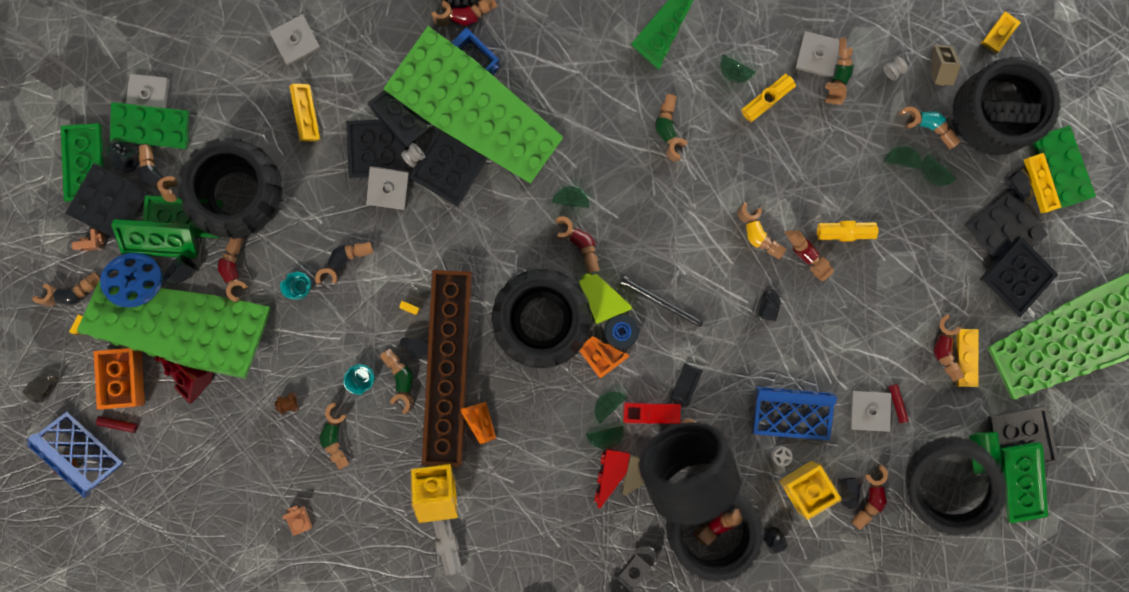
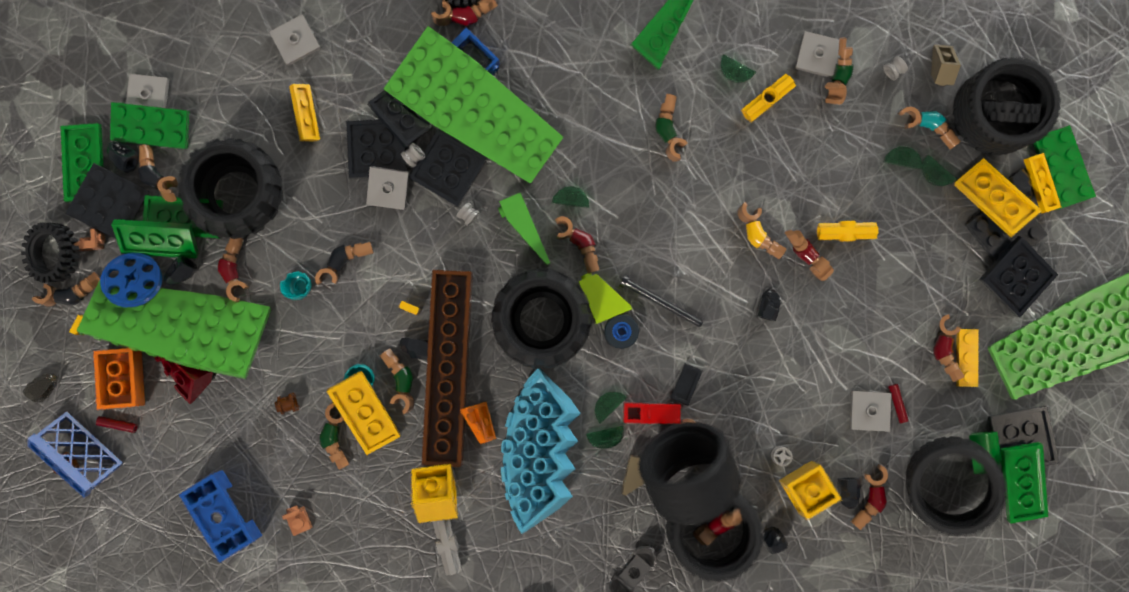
orange wing [579,336,629,379] -> none
red slope [594,448,630,509] -> none
blue fence [753,386,837,441] -> none
yellow plate [981,11,1021,54] -> none
none -> black tyre [21,223,80,283]
none -> blue plate [179,470,263,563]
none -> yellow plate [326,370,401,455]
none -> light grey wheel [456,202,480,226]
none -> bright green slope [498,192,551,266]
none -> medium azure brick [501,368,581,534]
none -> yellow plate [954,158,1042,238]

